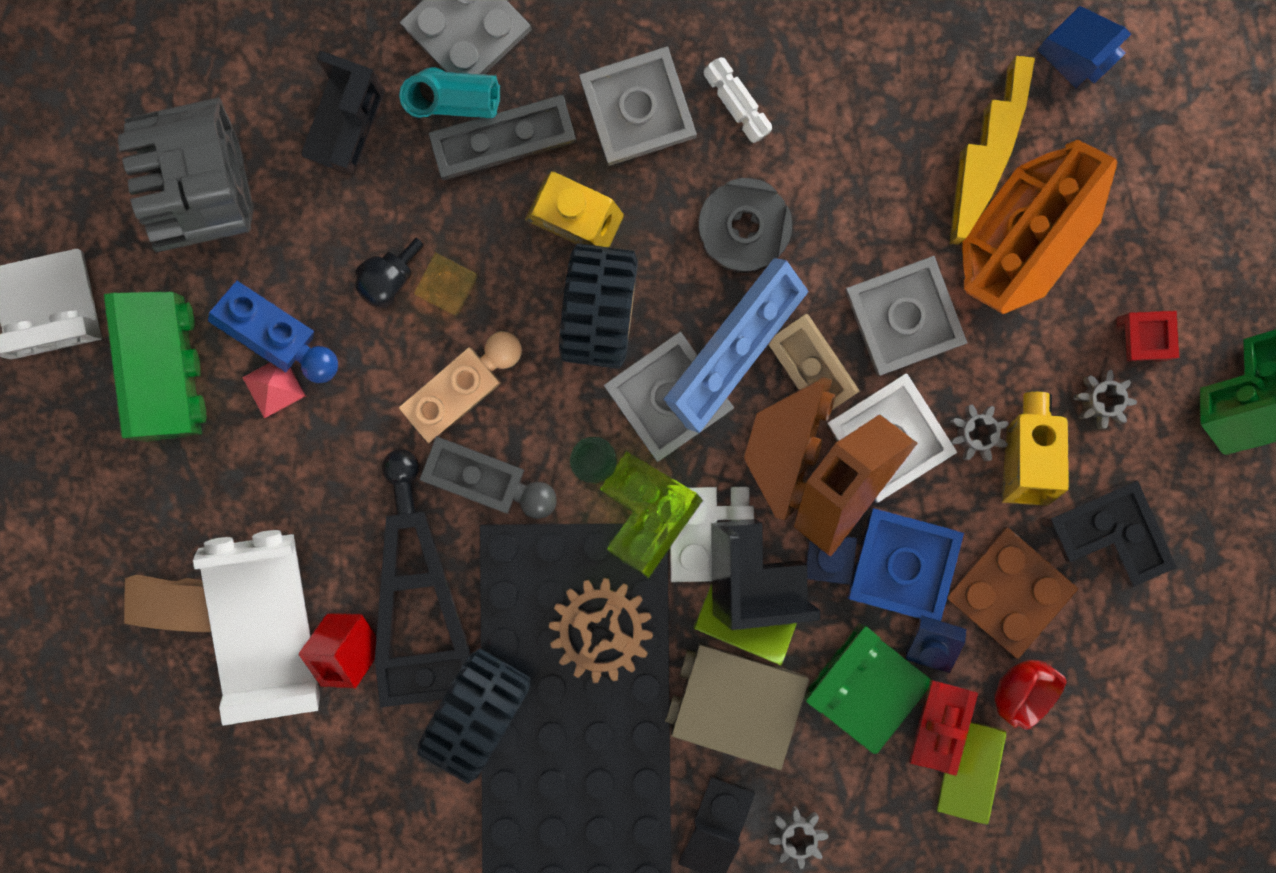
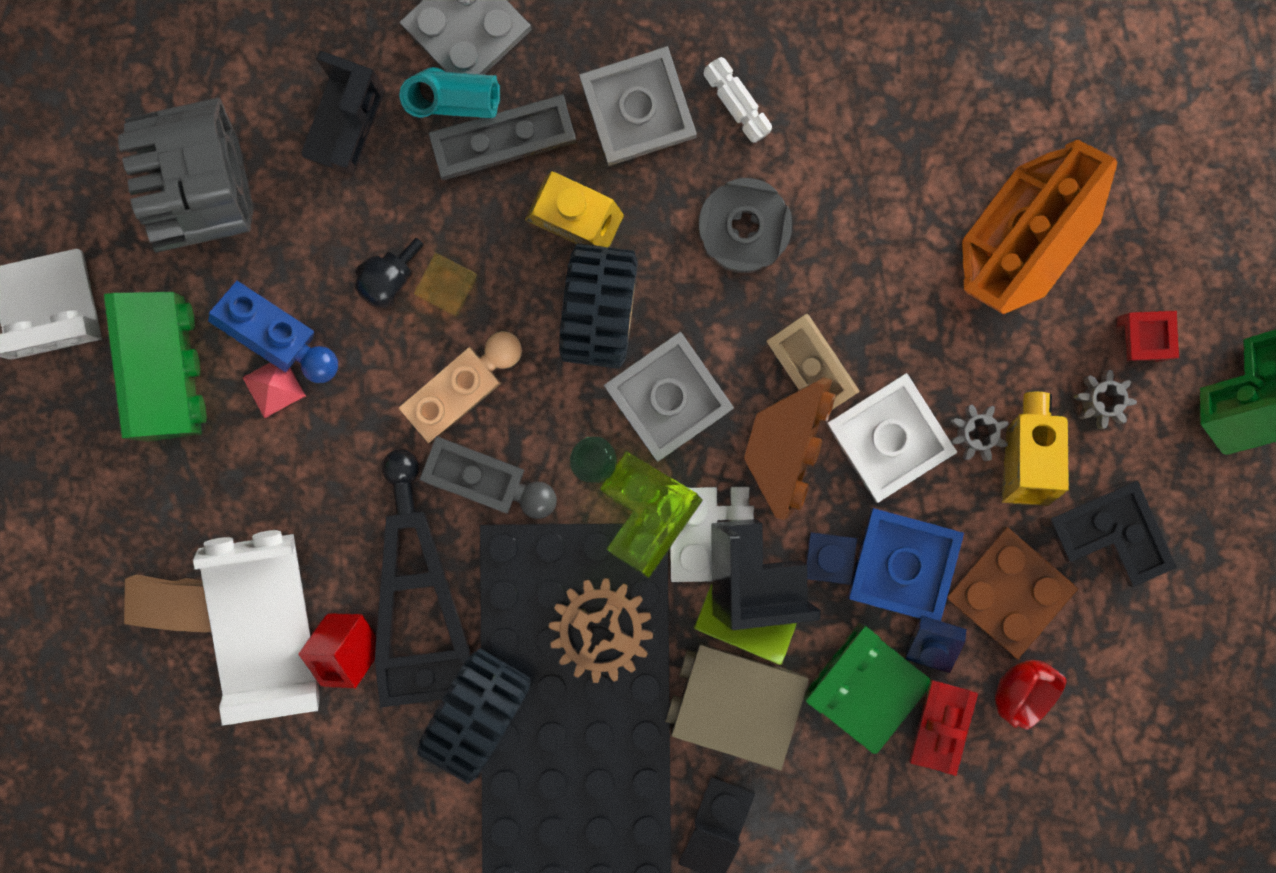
medium blue plate [663,258,809,433] -> none
light grey gear [768,806,829,869] -> none
dark orange slope [794,414,918,556] -> none
light grey plate [845,256,967,377] -> none
lime slope [936,722,1006,825] -> none
yellow slope [949,55,1035,245] -> none
blue slope [1037,6,1131,88] -> none

